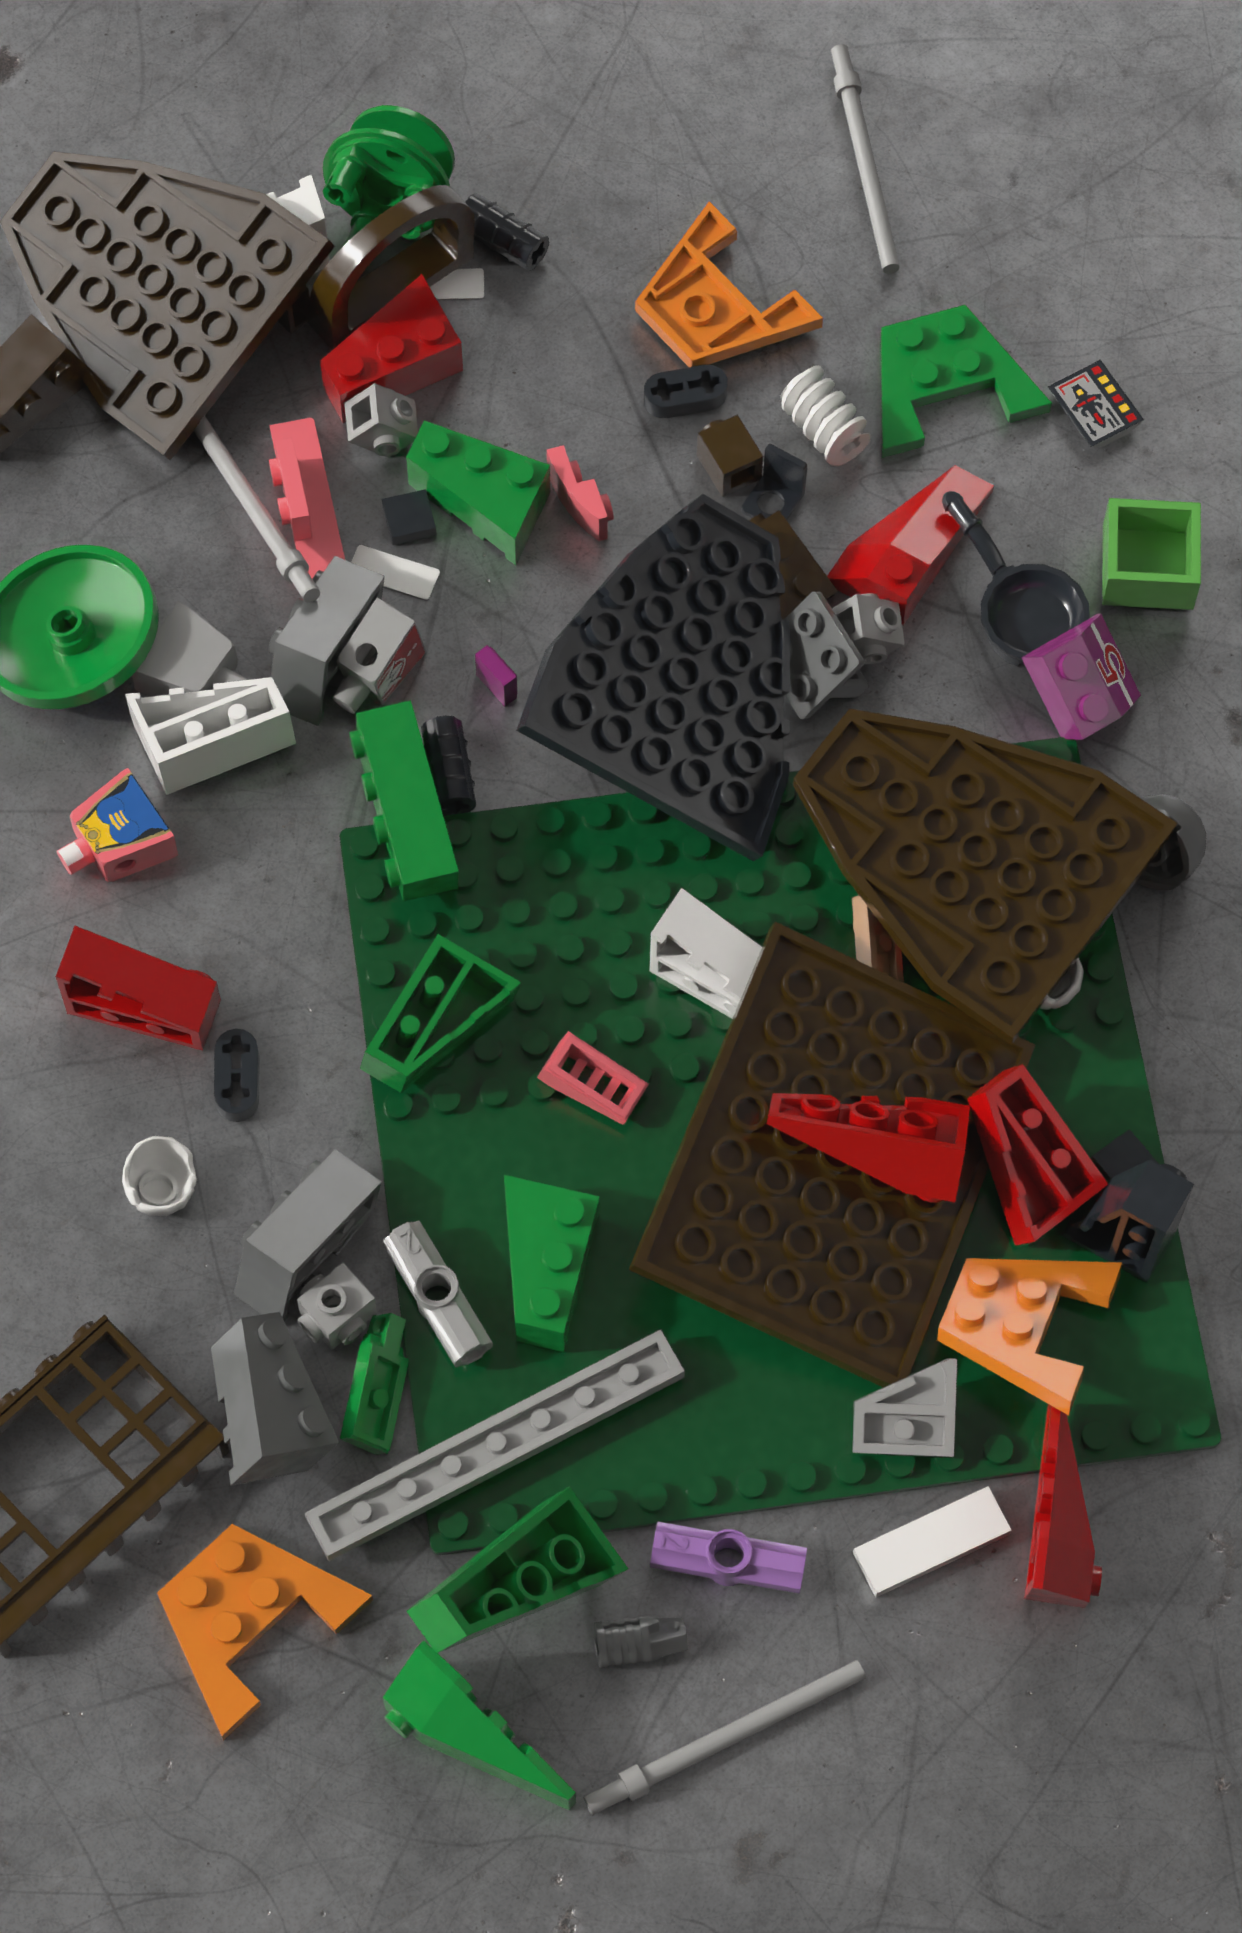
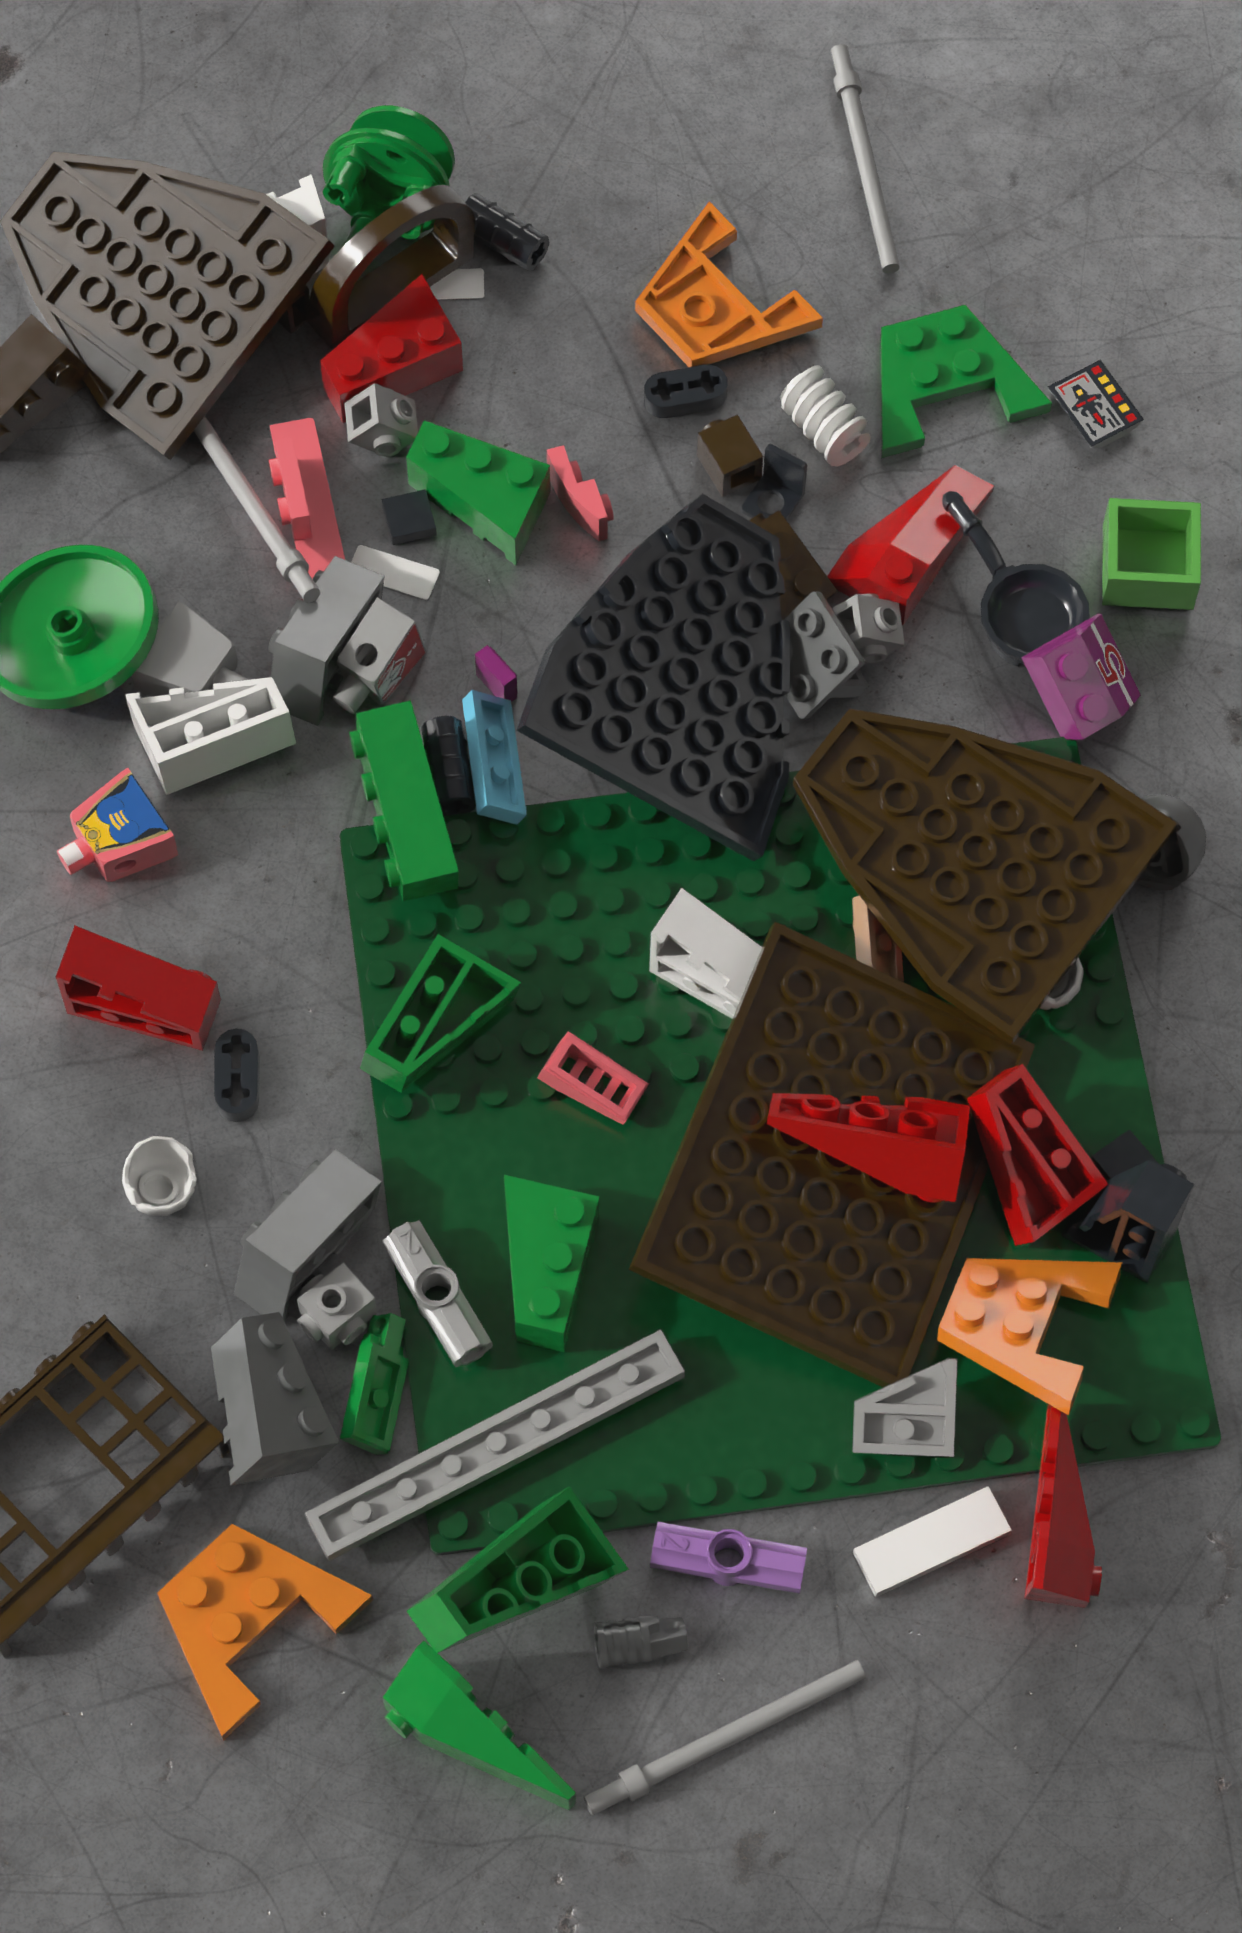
none -> medium azure plate [462,690,527,825]

